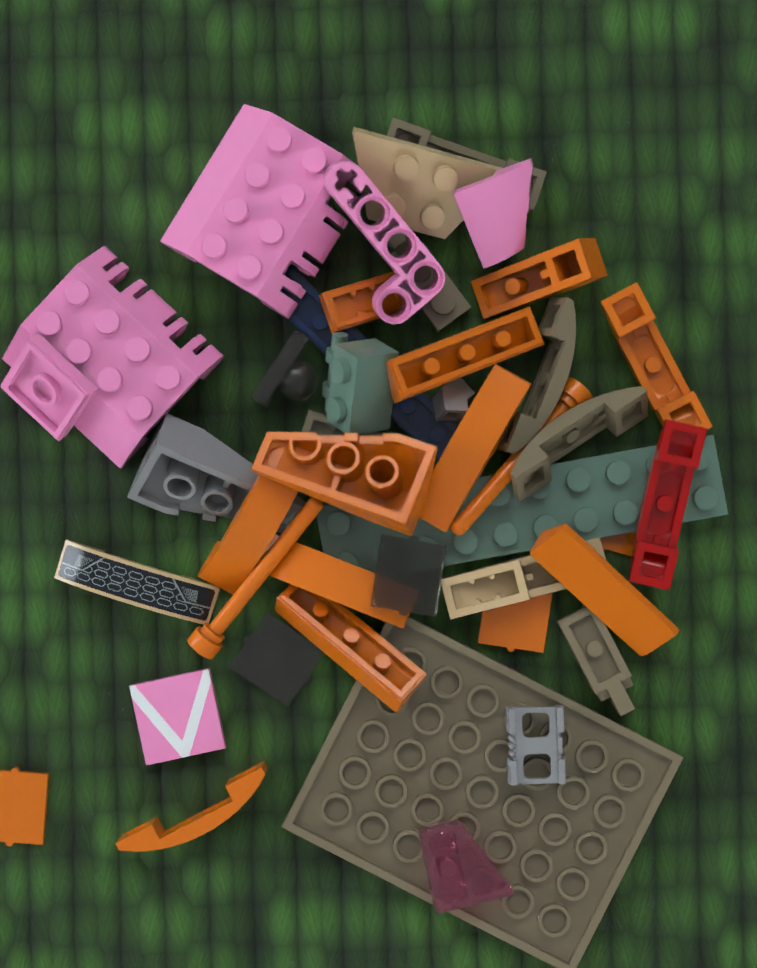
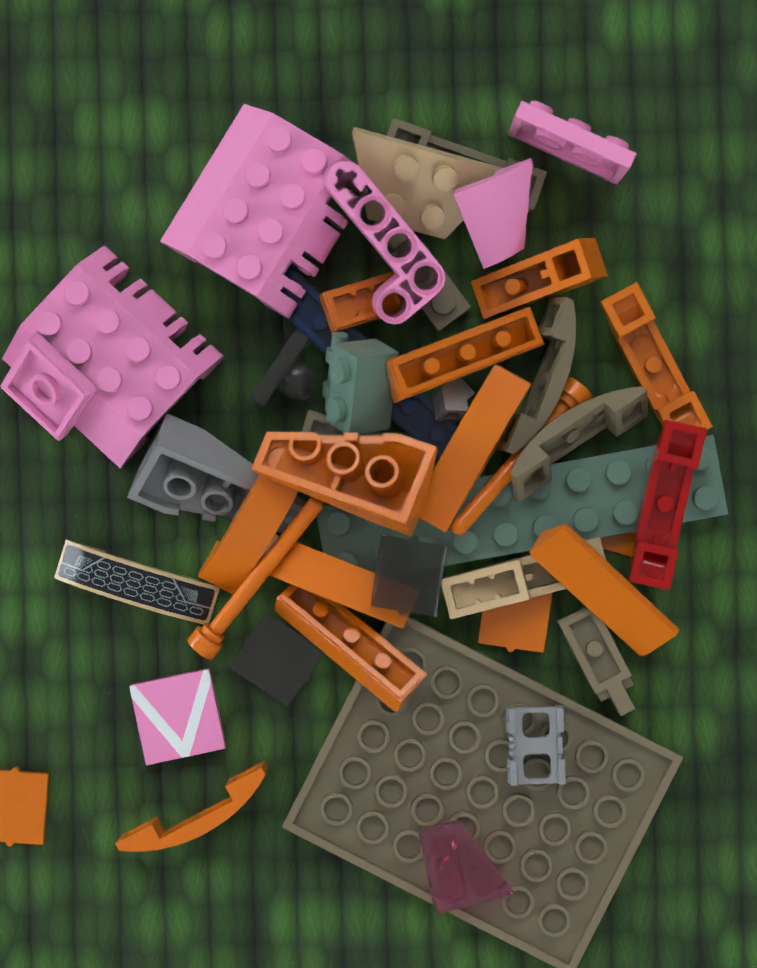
none -> bright pink plate [508,101,637,185]

